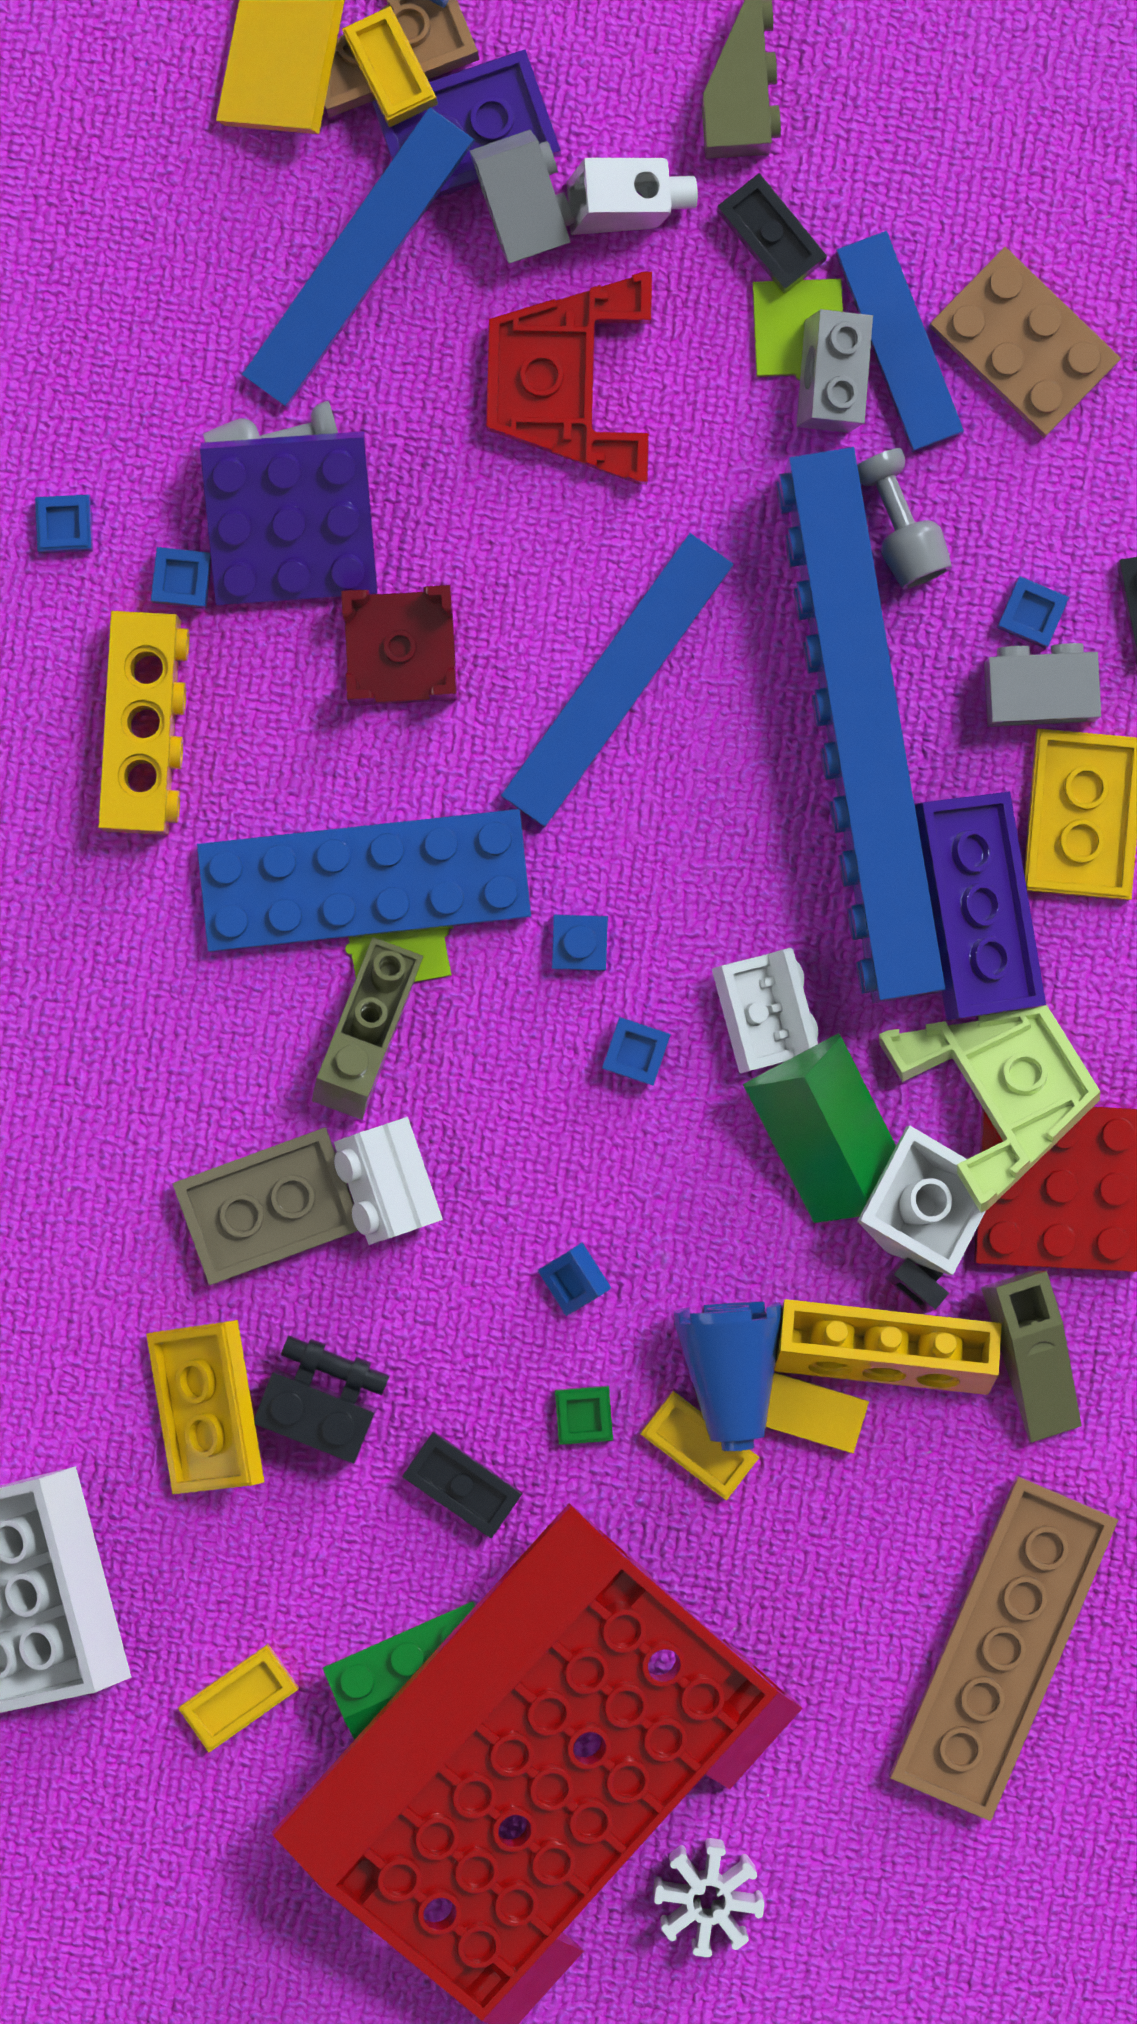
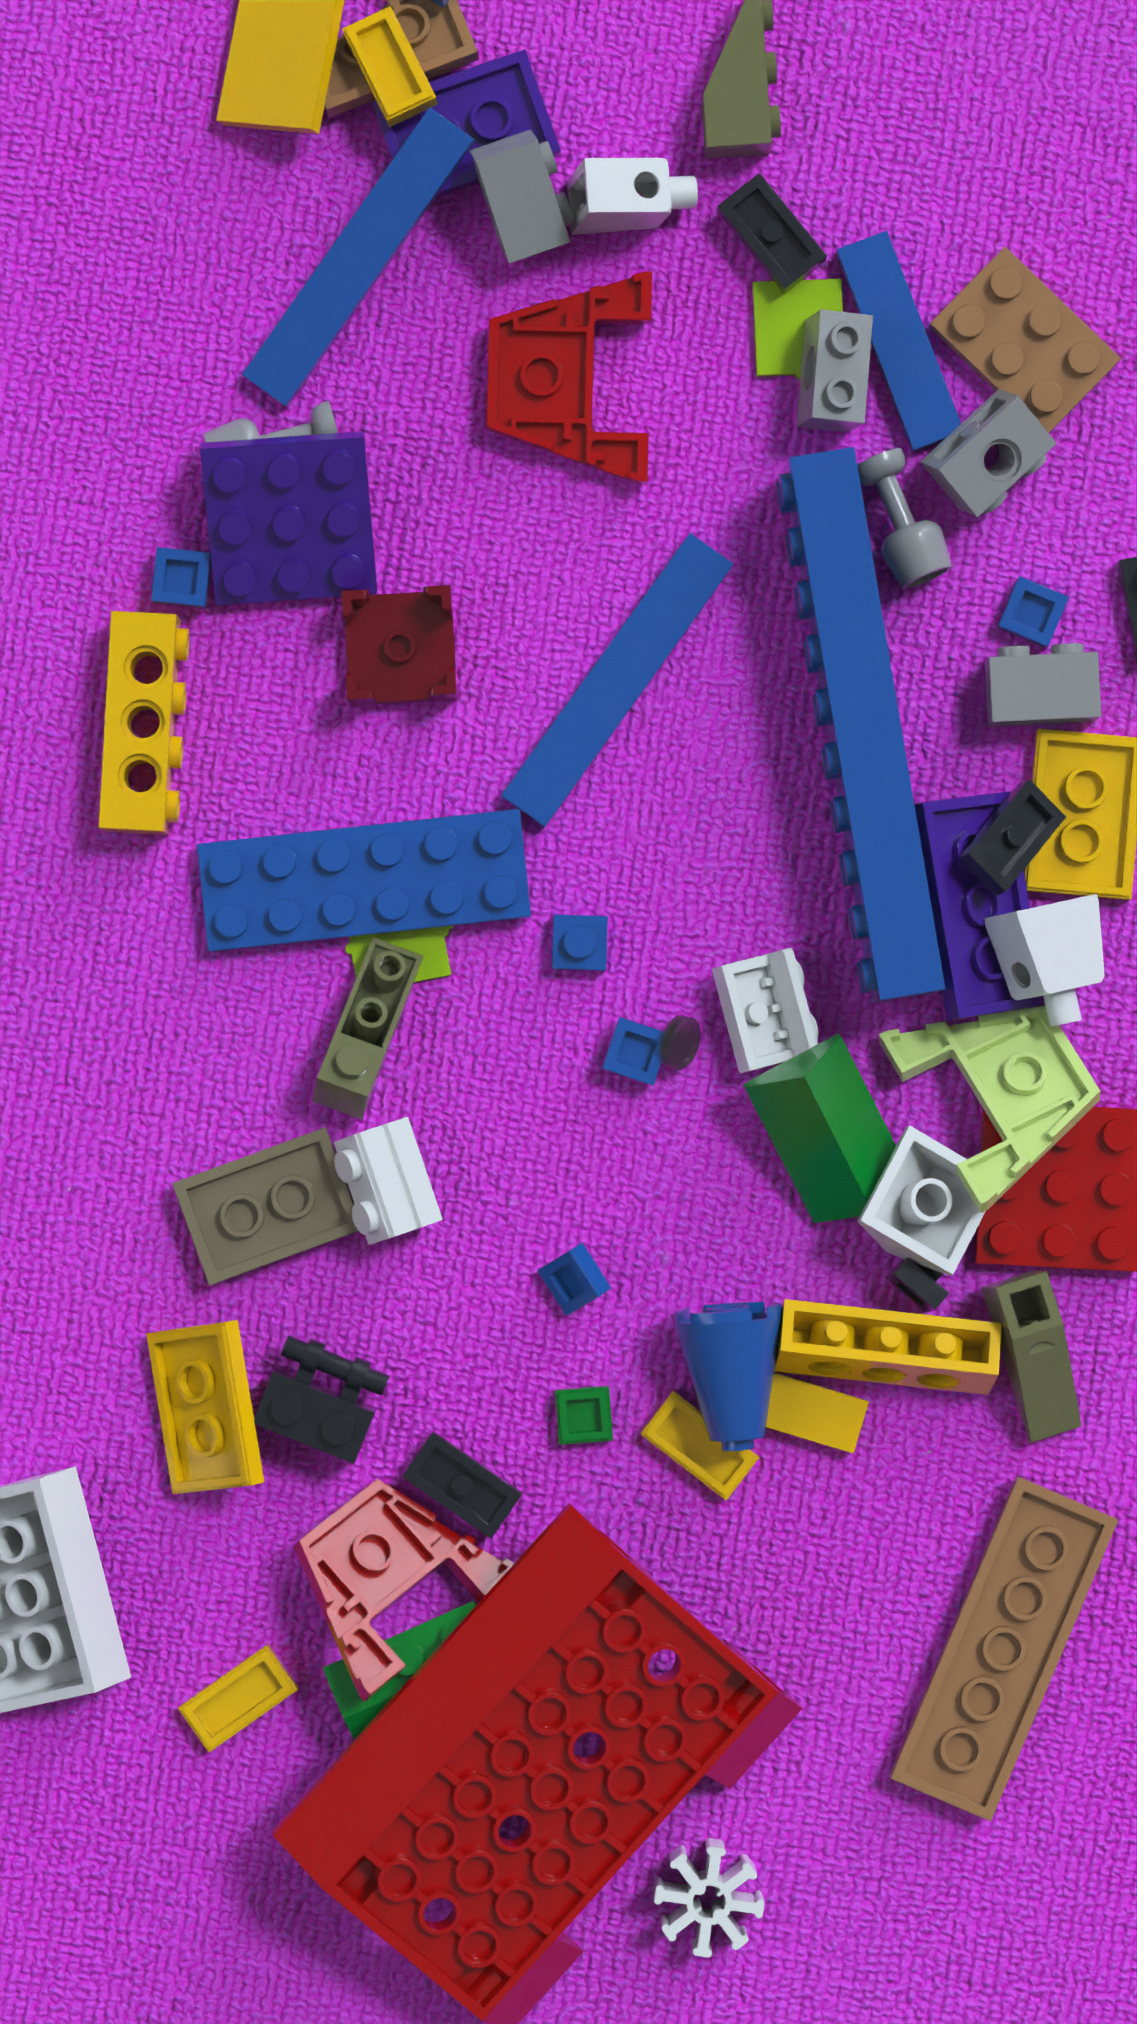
blue tile [35,495,93,553] -> none
none -> wing [294,1478,514,1702]
none -> clear smoke piece [660,1015,701,1070]
none -> light grey brick [921,389,1057,517]
none -> black plate [958,779,1066,896]
none -> white torso [984,894,1105,1027]

